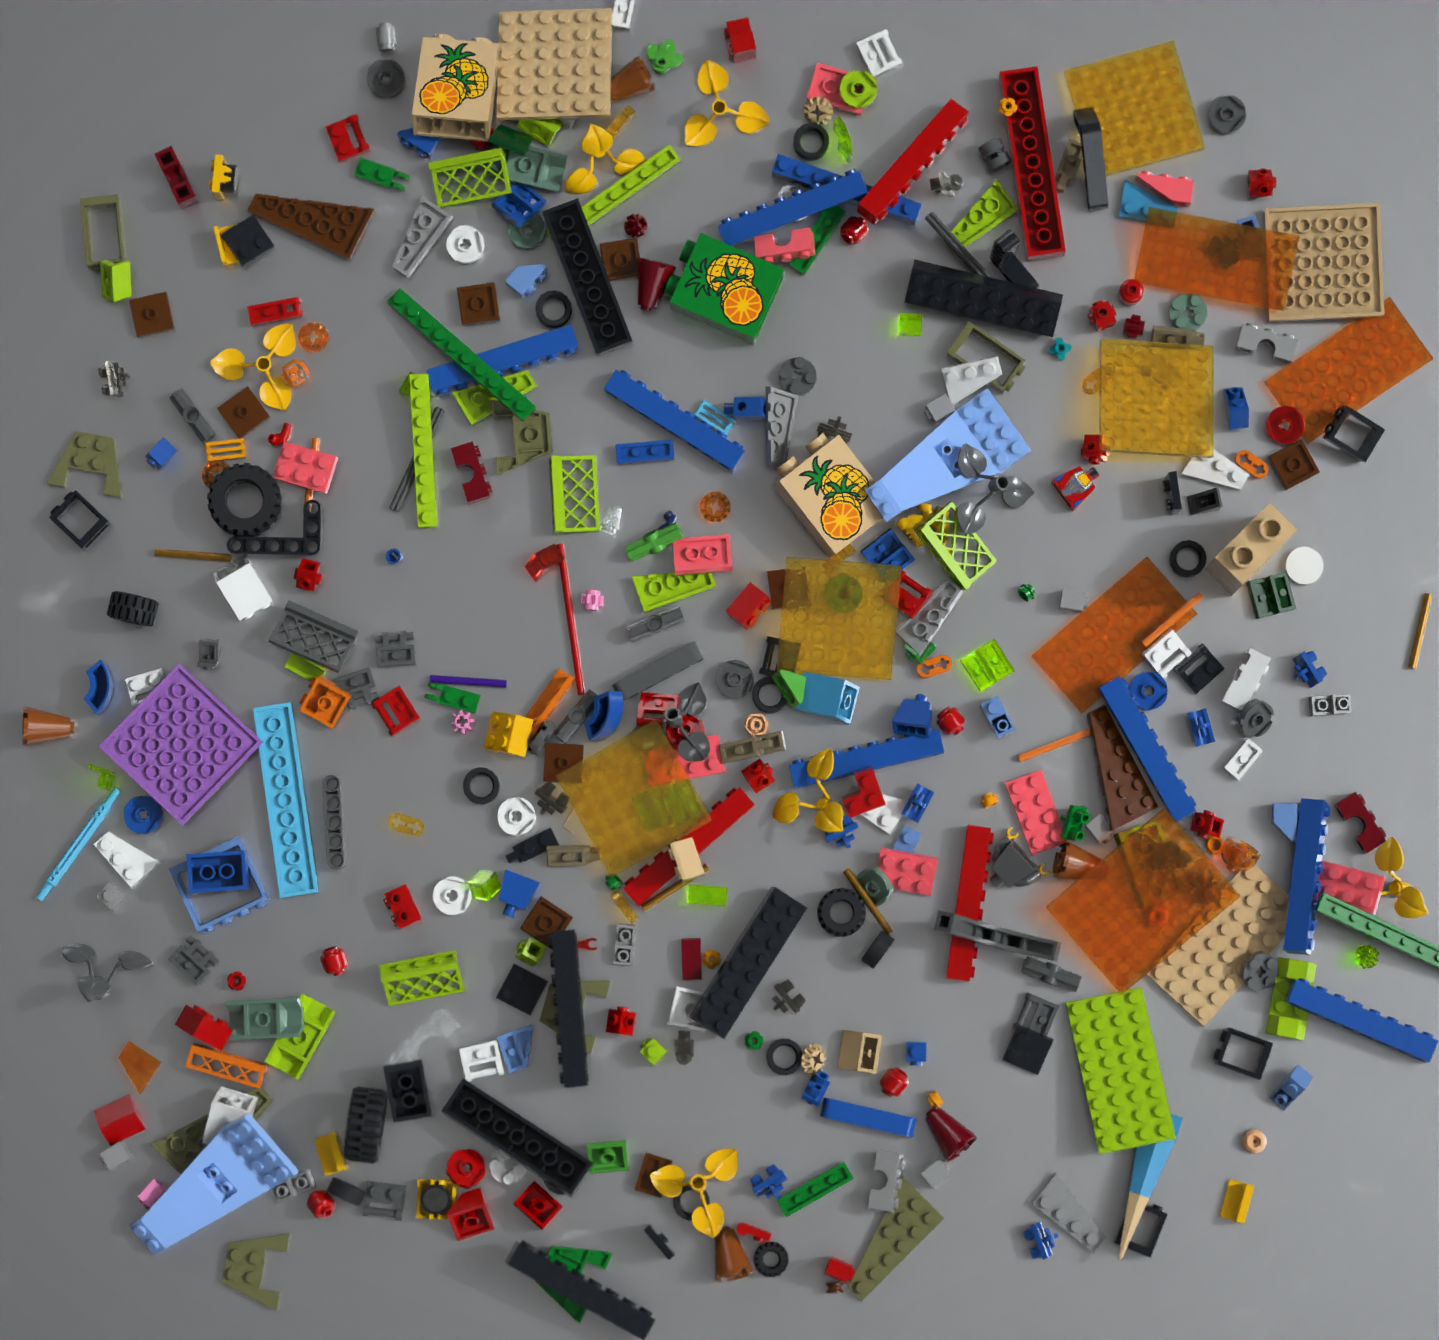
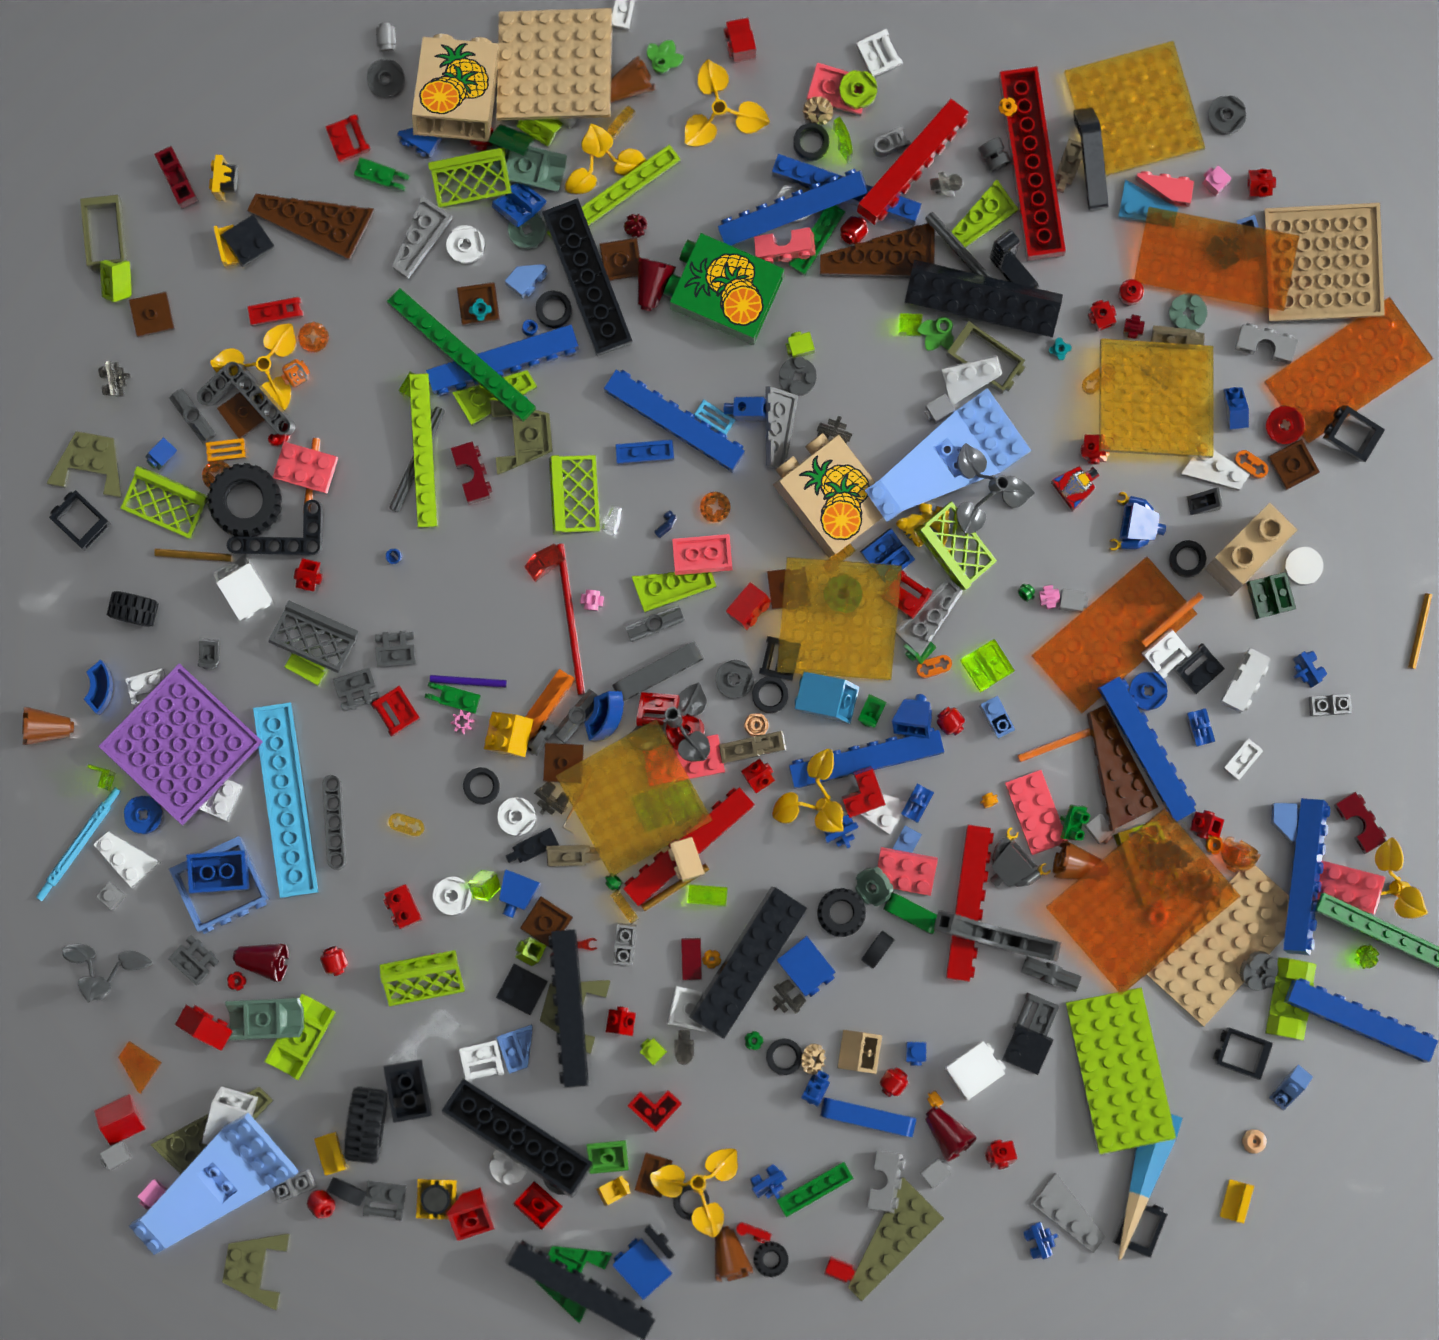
orange fence [185,1043,269,1089] -> none
orange plate [299,675,352,729] -> none
red plate [446,1149,486,1189] -> none
bright green piece [625,522,684,562] -> none
bright green slope [771,669,806,708] -> none
reddish brown bush [826,1282,844,1293] -> none
pearl gold bar [843,868,893,935] -> none
black plate [1162,471,1182,515] -> none
dark grey plate [1236,699,1274,738] -> none
none -> lime fence [121,466,208,539]
none -> dark grey beam [197,362,296,436]
none -> white plate [200,780,242,821]
none -> dark red cone [233,944,289,982]
none -> teal plate [469,298,492,321]
none -> blue hinge [522,320,538,336]
none -> yellow bracket [596,1176,630,1206]
none -> blue brick [612,1238,673,1300]
none -> red brick [628,1090,682,1132]
none -> blue brick [776,936,836,997]
none -> lime brick [785,331,815,358]
none -> reddish brown wing [820,223,935,277]
none -> green bracket [858,694,887,727]
none -> light grey piece [873,126,911,157]
none -> green beam [883,892,937,935]
none -> bright green plate [917,317,954,350]
none -> white slope [944,1041,1005,1100]
none -> red brick [985,1140,1017,1170]
none -> bright pink gear [1039,585,1060,609]
none -> torso [1110,492,1166,551]
none -> bright pink brick [1202,166,1232,196]

